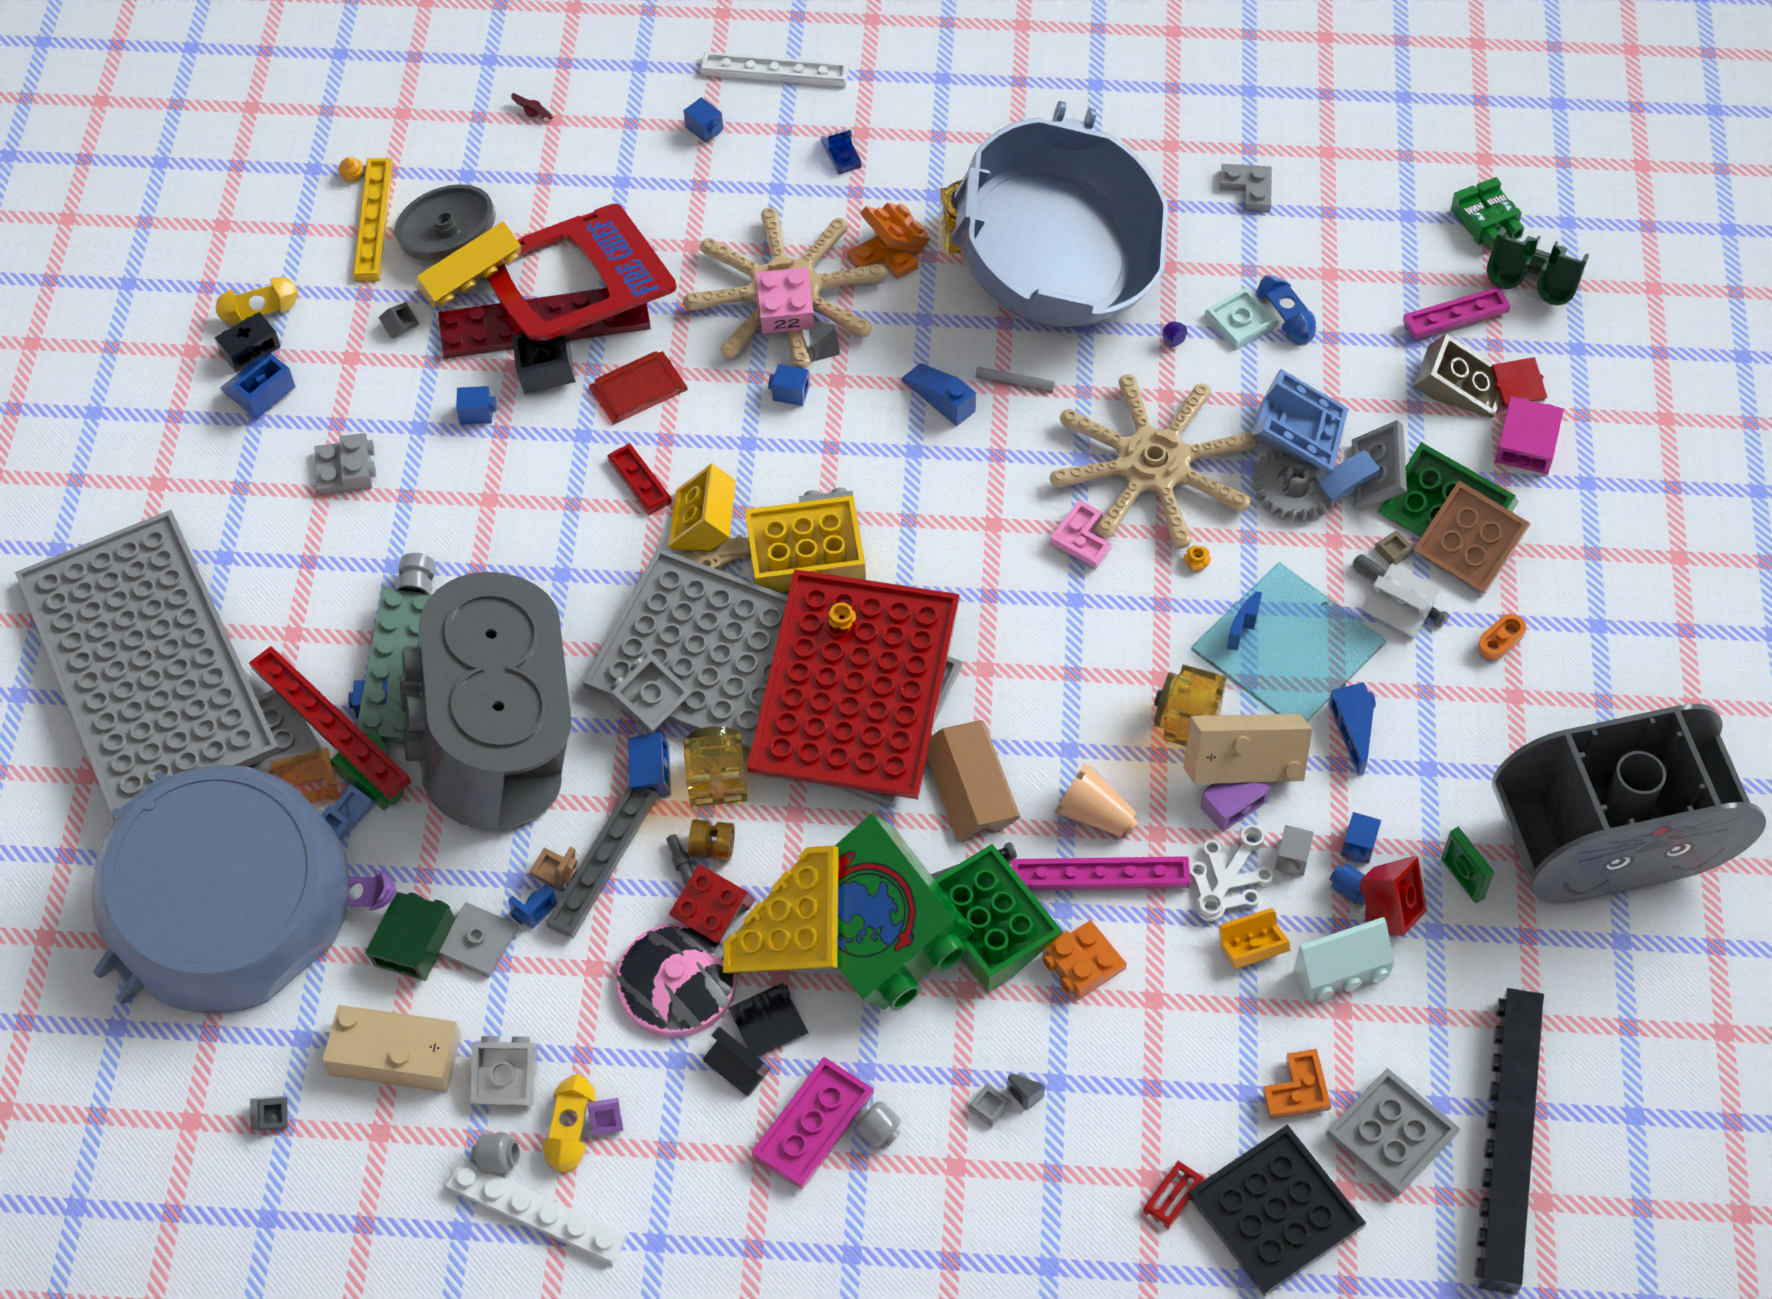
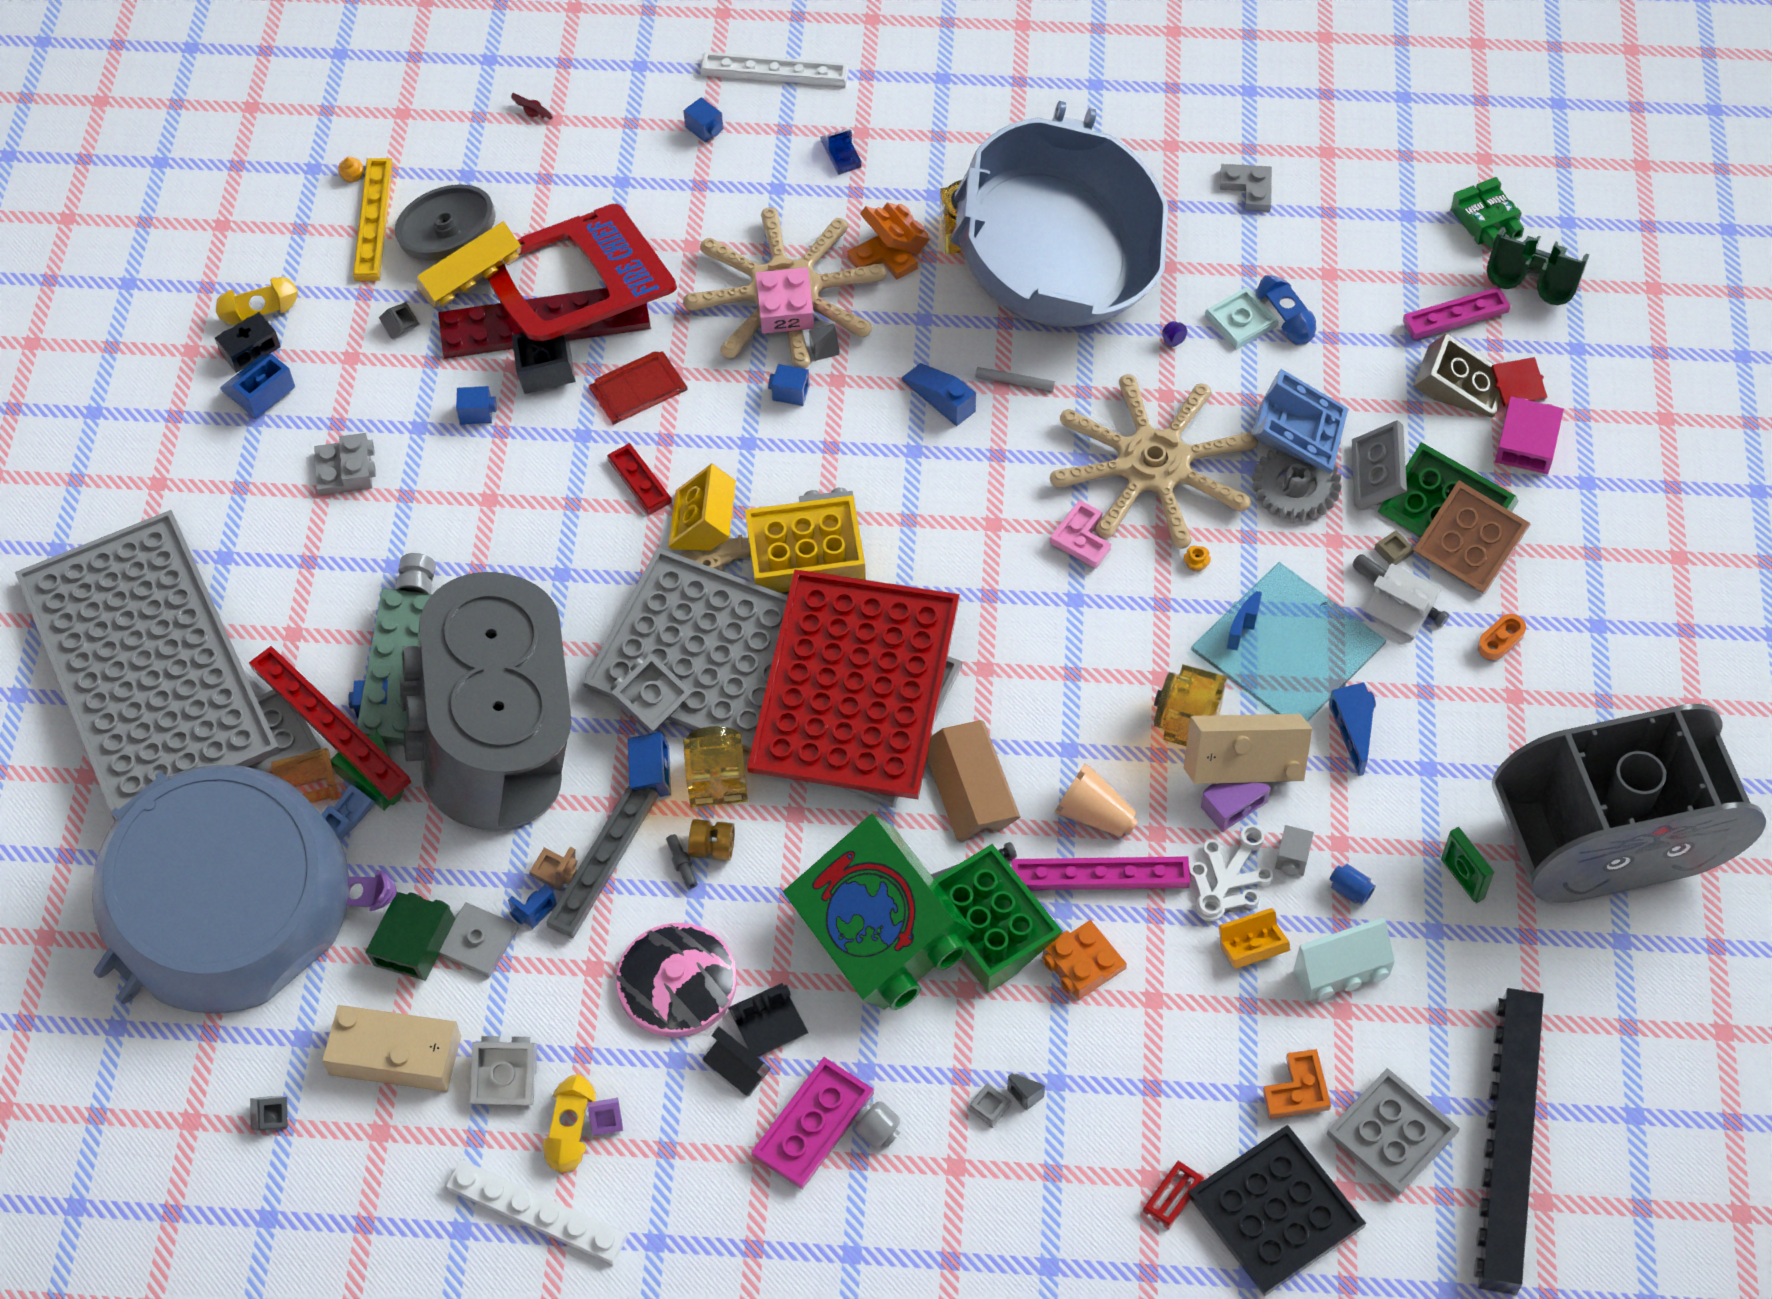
light grey head [471,1132,520,1174] -> none
red bracket [669,864,756,943] -> none
yellow plate [723,845,838,974] -> none
light orange plate [828,603,856,630] -> none
medium blue slope [1317,450,1380,503] -> none
blue brick [1341,812,1381,863] -> none
red slope [1360,856,1427,936] -> none

